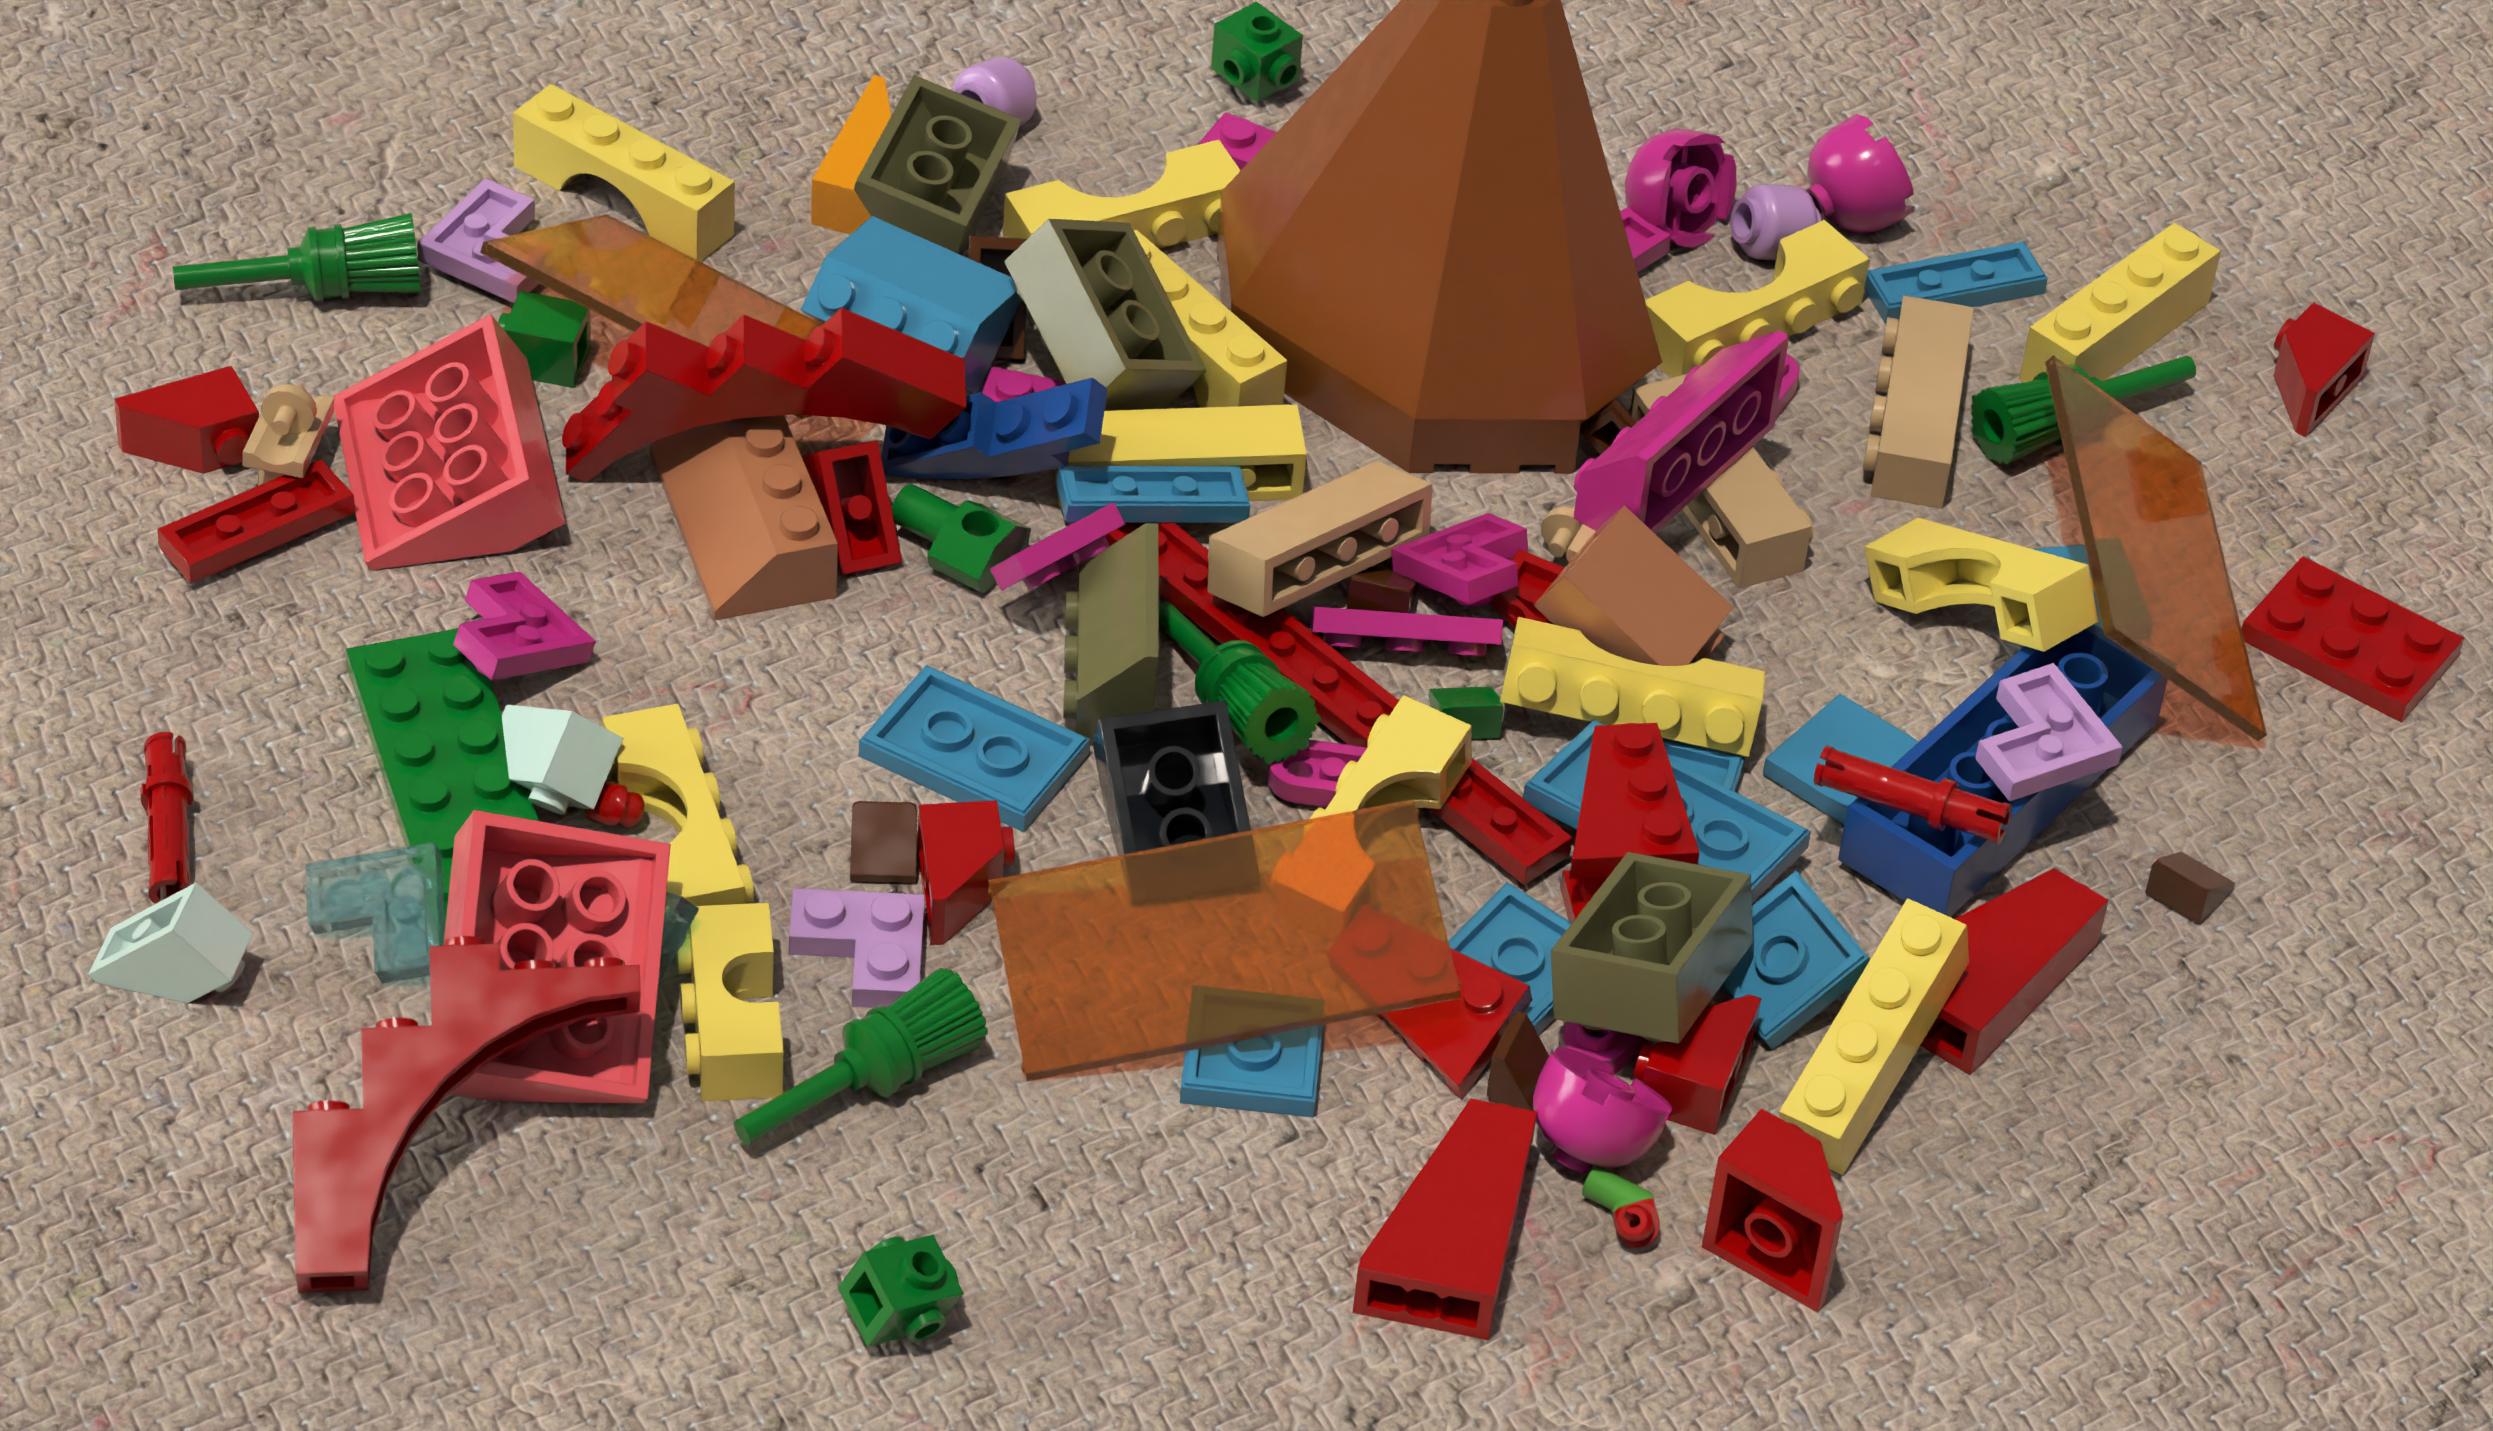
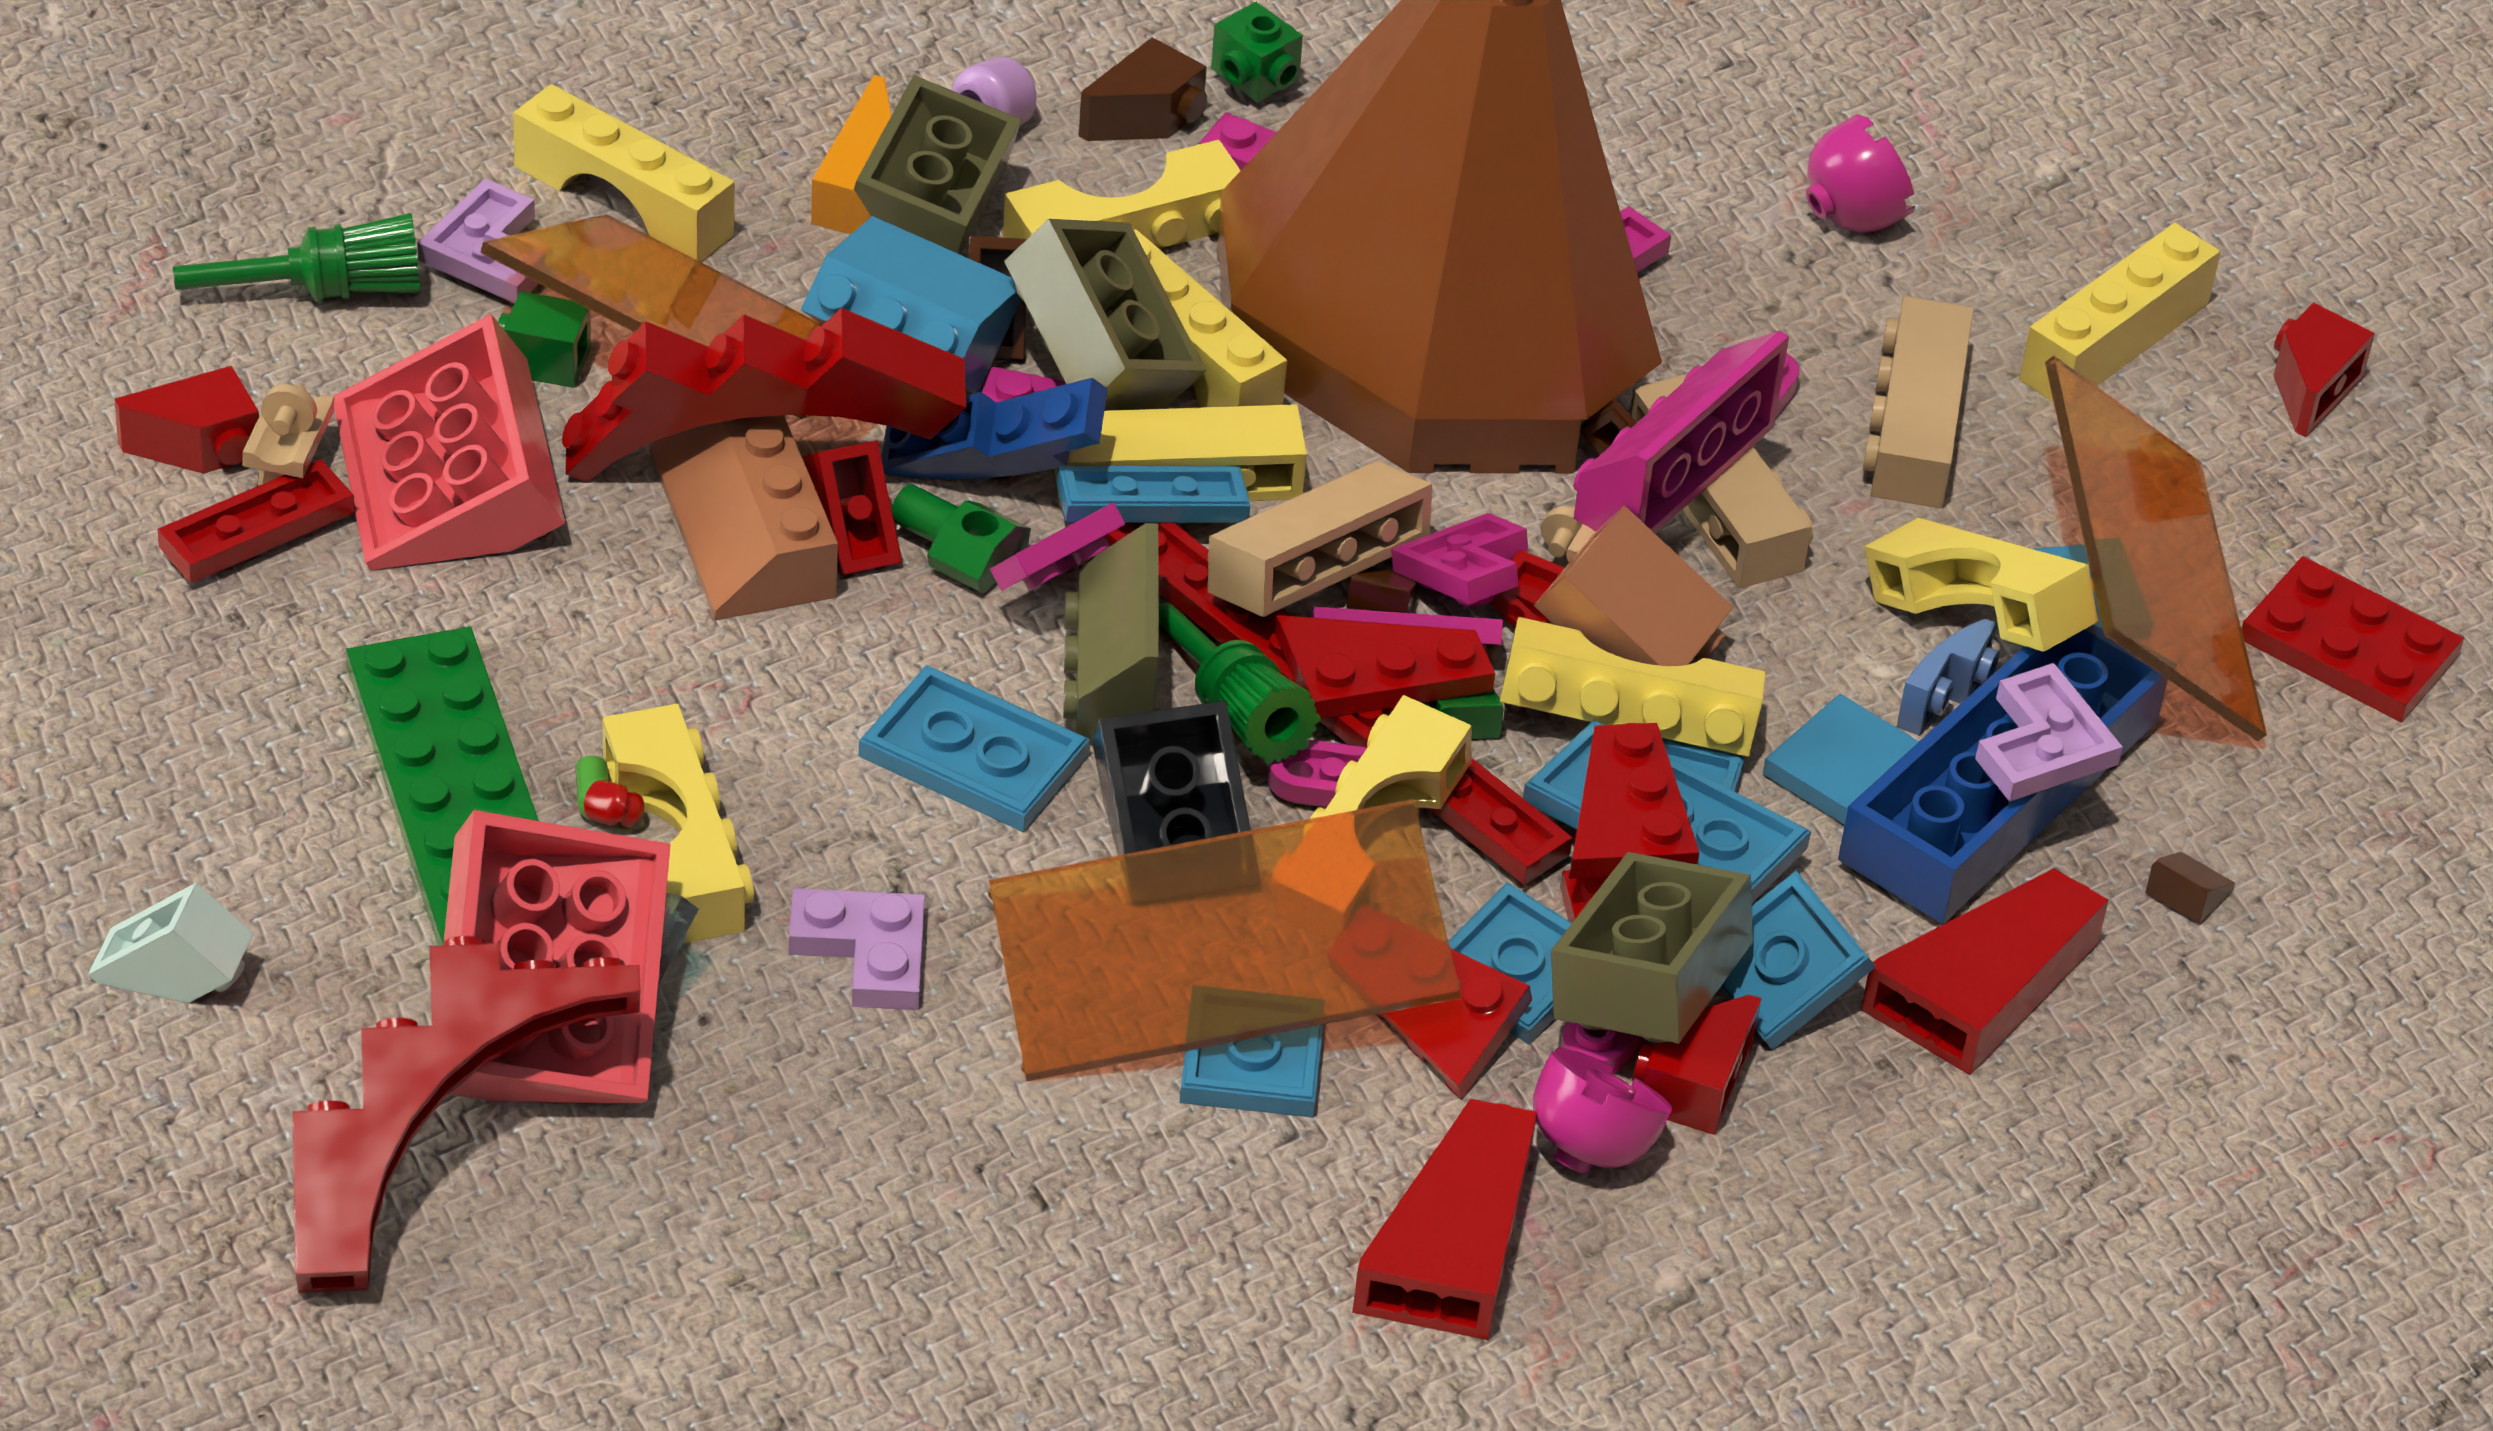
red pin [140,732,193,904] -> none
clear light blue plate [306,842,445,983] -> none
dark pink plate [453,571,596,680] -> none
light aqua slope [502,705,623,814] -> none
light yellow arch [676,903,784,1101] -> none
green piece [734,968,988,1145] -> none
green brick [837,1234,964,1347] -> none
reddish brown slope [850,801,918,883] -> none
red slope [917,800,1015,945] -> none
reddish brown slope [1487,1011,1549,1111] -> none
arm [1582,1166,1660,1248] -> none
dark pink cylinder [1625,128,1737,248] -> none
light yellow arch [1645,220,1870,378] -> none
red slope [1702,1108,1844,1313] -> none
lavender head [1730,184,1821,260] -> none
light yellow brick [1779,898,1969,1175] -> none
red pin [1814,745,2012,844] -> none
dark azure tile [1864,241,2048,324] -> none
green piece [1971,356,2196,464] -> none
none -> reddish brown slope [1078,37,1207,141]
none -> red wing [1274,615,1495,718]
none -> medium blue slope [1896,619,2000,736]

